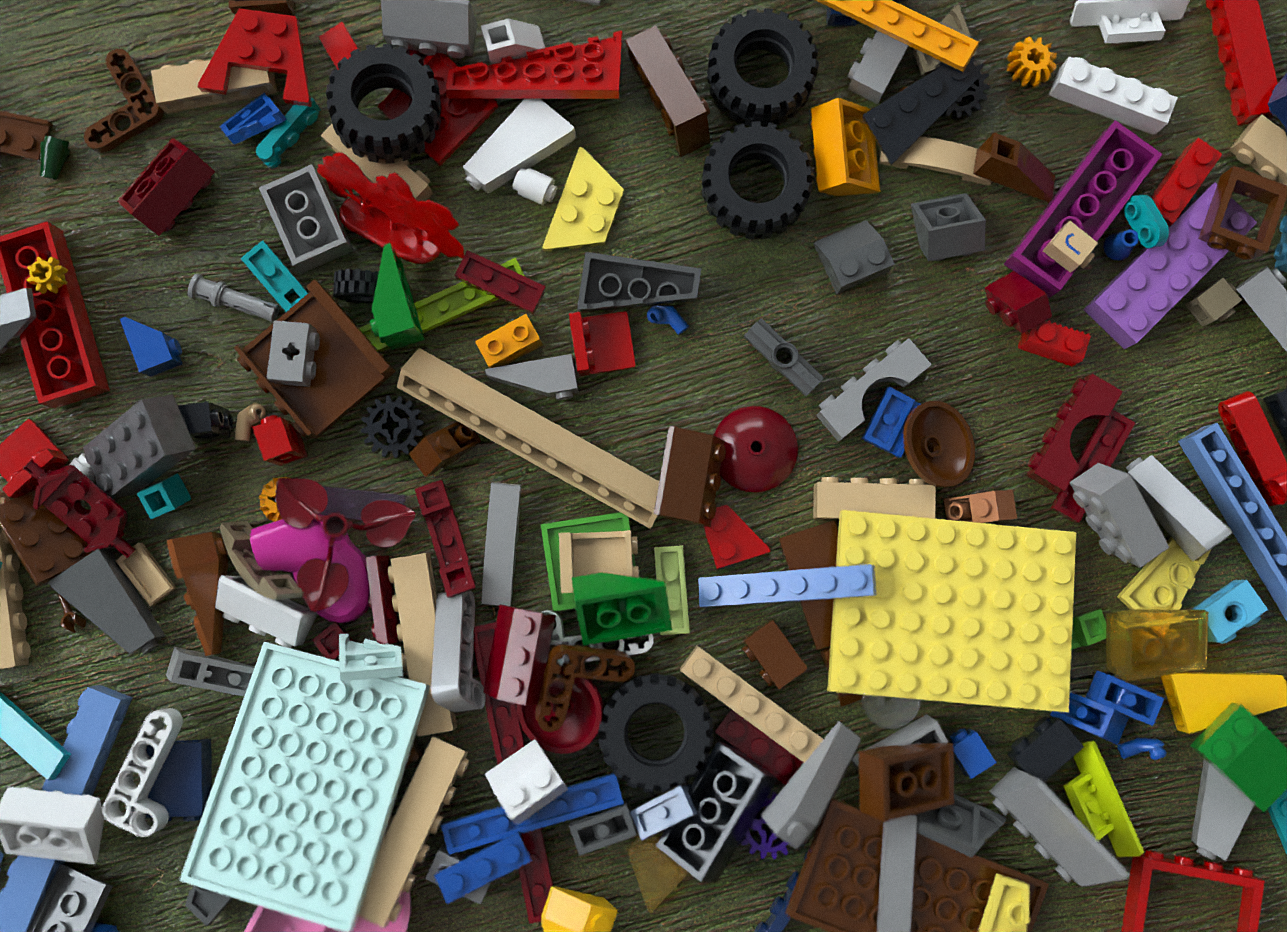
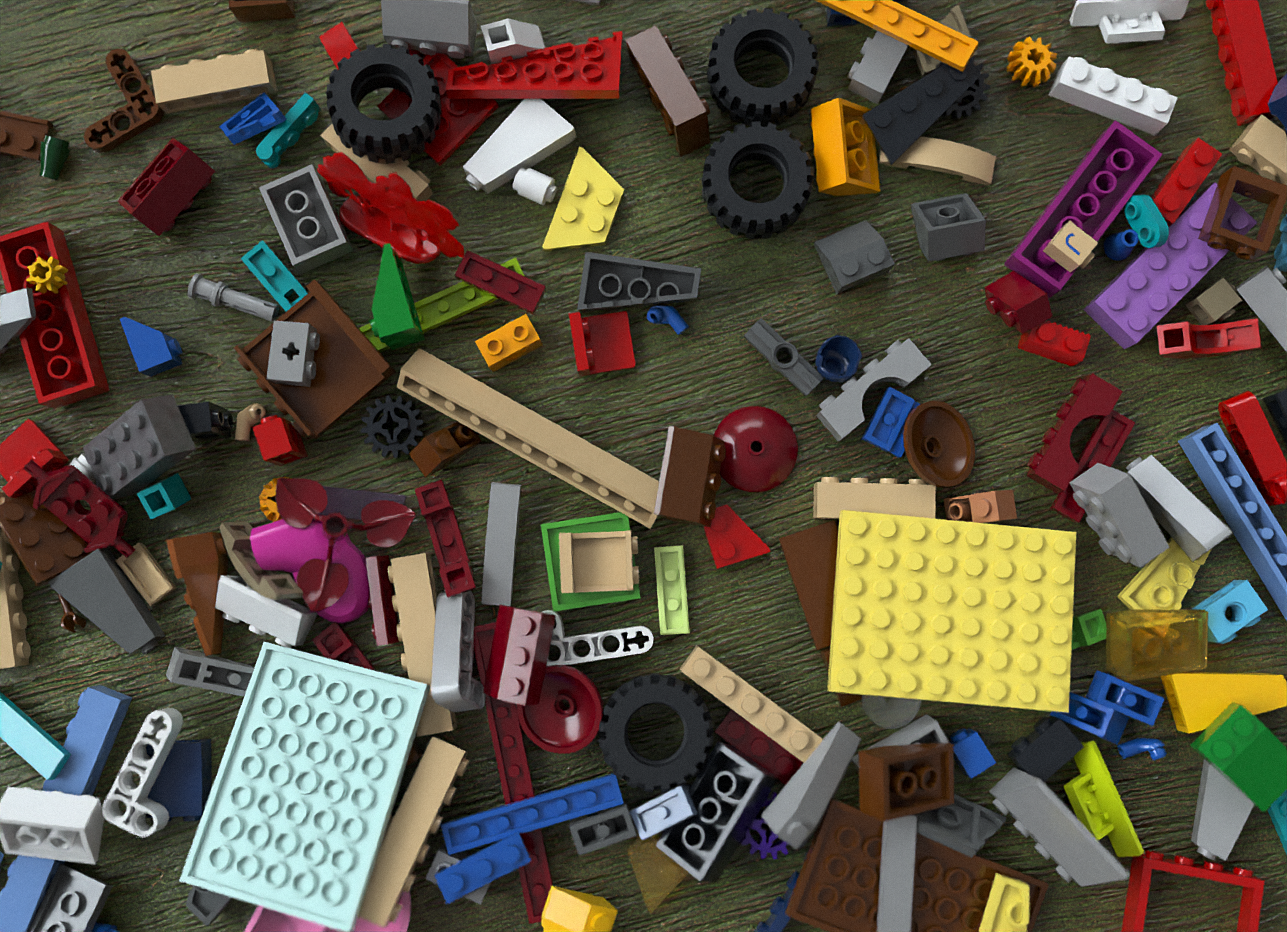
red wing [197,8,312,107] -> none
black tyre [333,269,379,304] -> none
light aqua wing [339,634,403,682] -> none
light grey slope [485,354,579,400] -> none
white slope [485,739,568,825] -> none
reddish brown beam [535,644,635,732] -> none
green slope [572,572,672,646] -> none
medium blue plate [698,564,876,608] -> none
reddish brown brick [742,619,808,689] -> none
reddish brown slope [973,132,1055,202] -> none
none -> dark blue hair [815,335,862,383]
none -> red arch [1157,318,1262,359]

